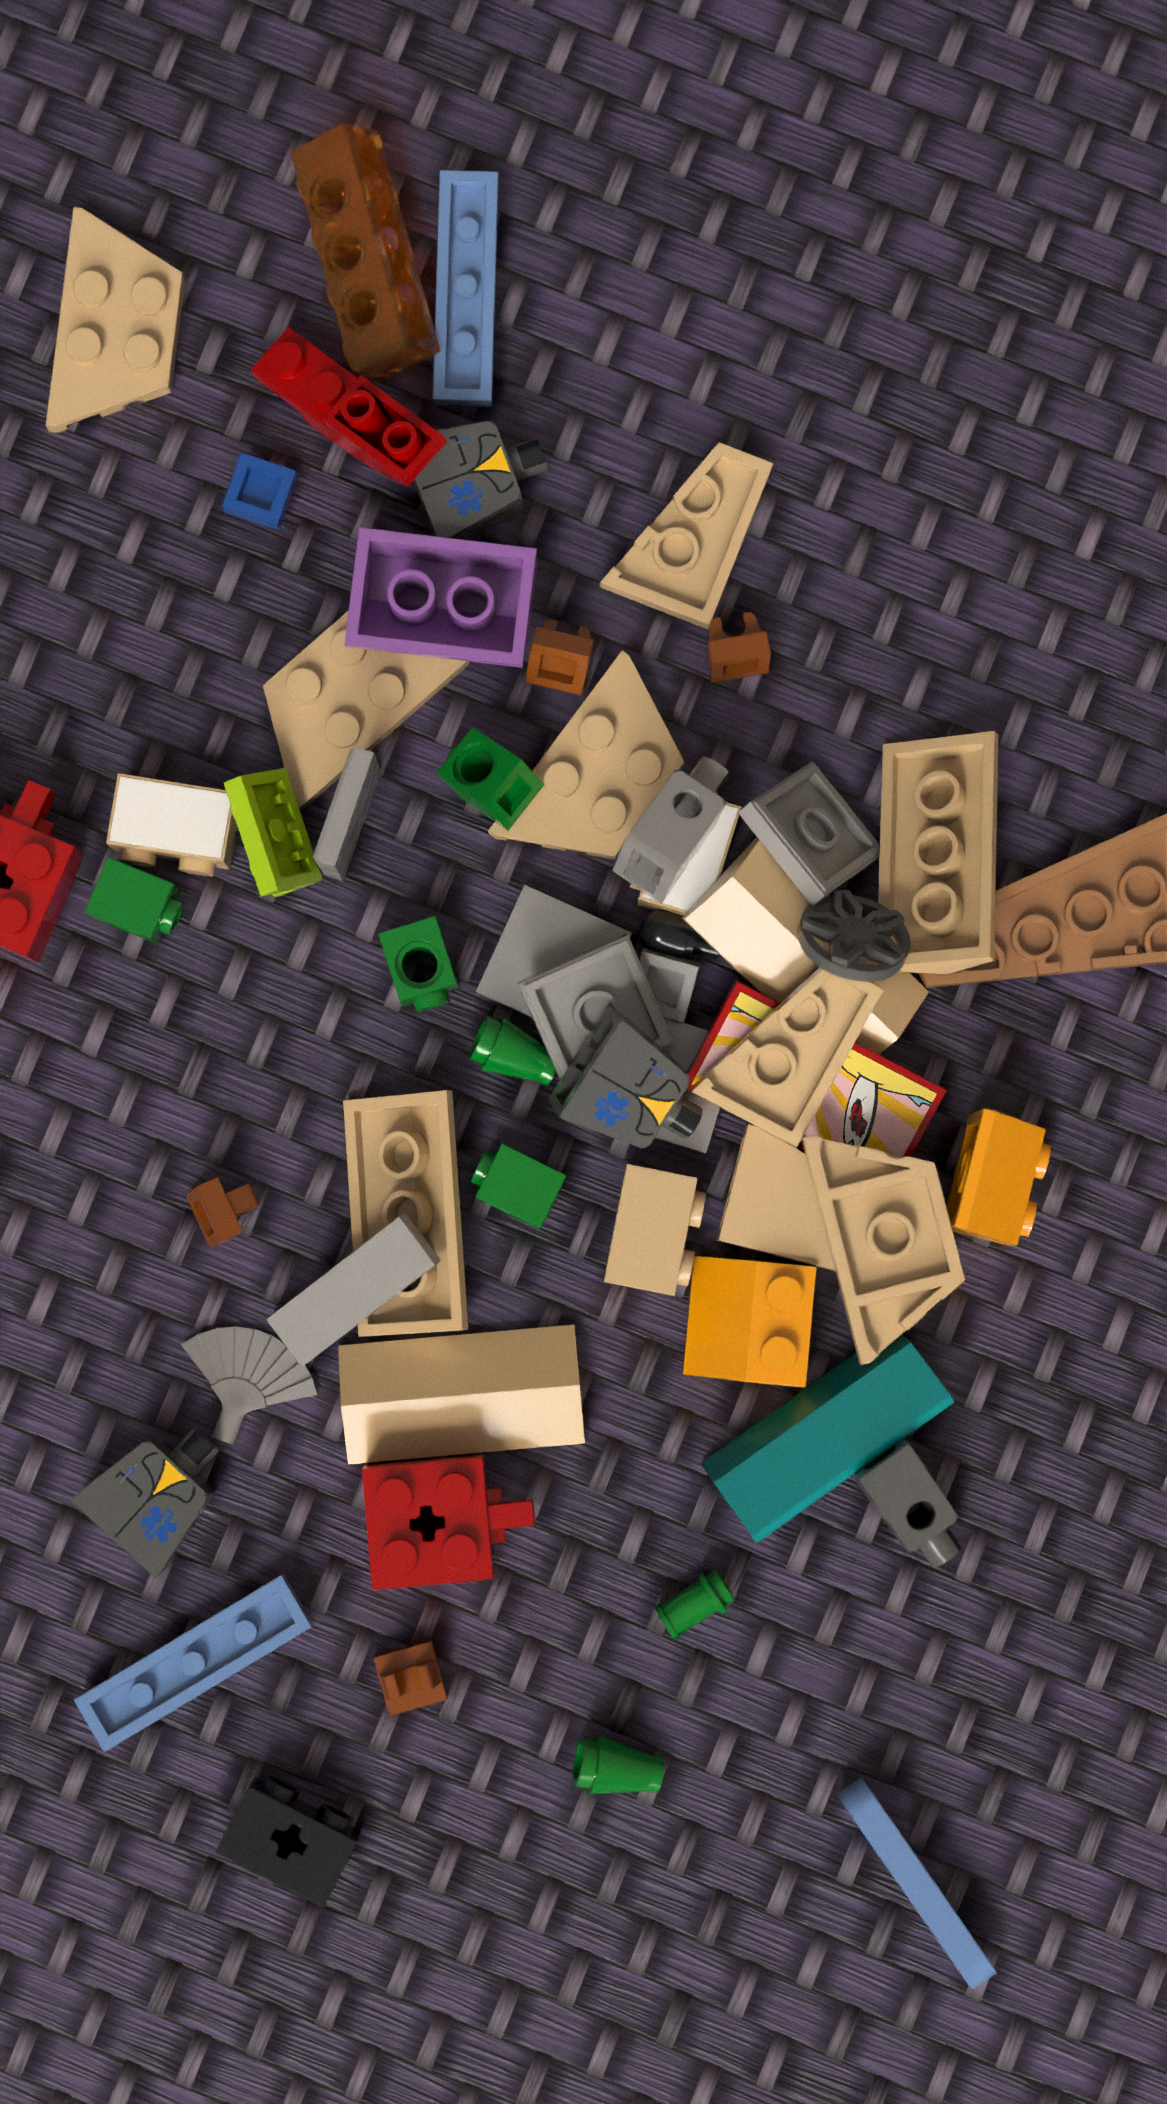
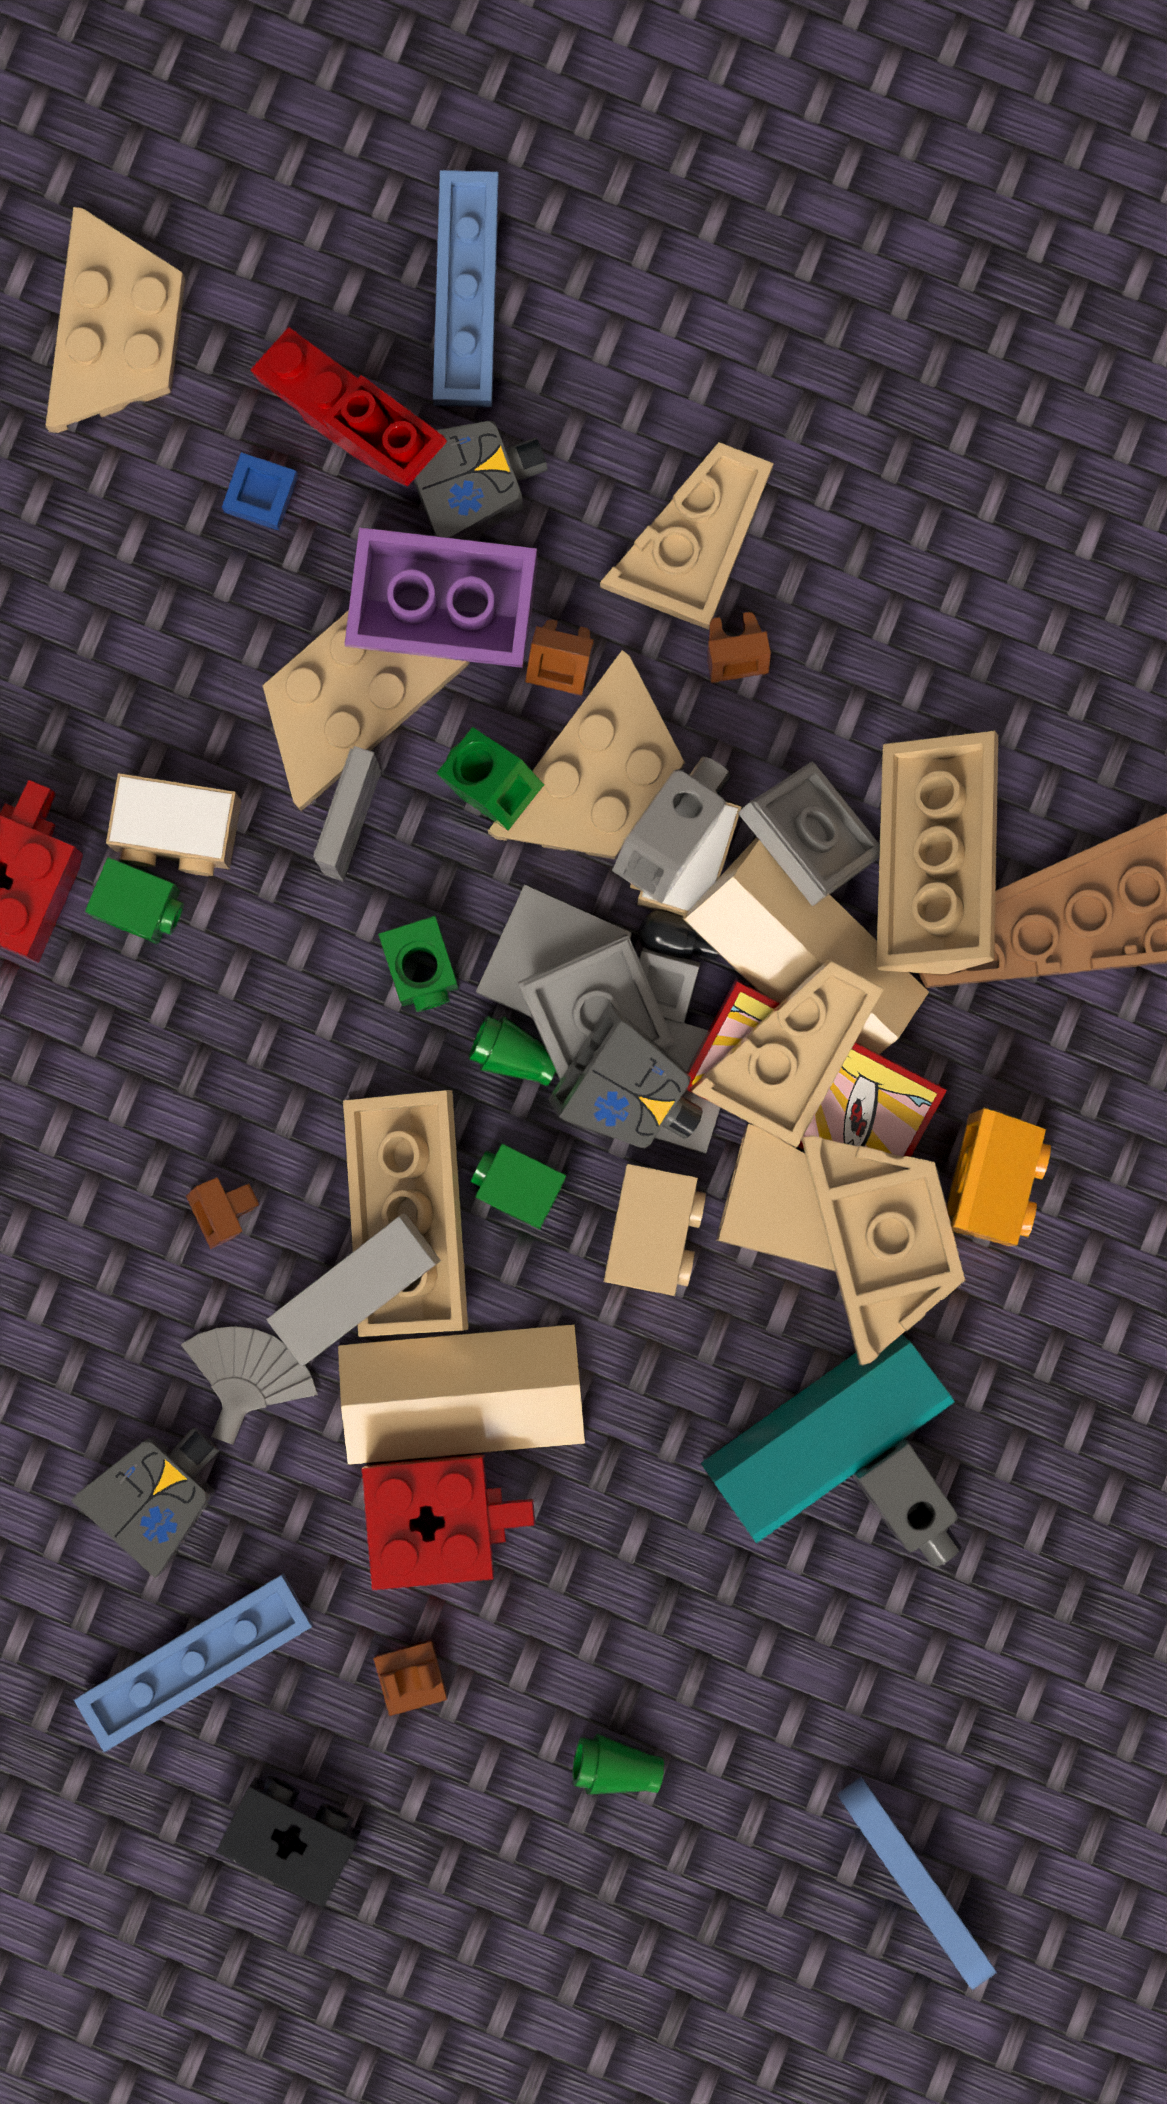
lime bracket [224,768,322,897] -> none
clear orange brick [290,123,441,378] -> none
green pin [655,1569,735,1640] -> none
light orange slope [683,1256,816,1388] -> none
dark grey wheel [797,890,911,982] -> none

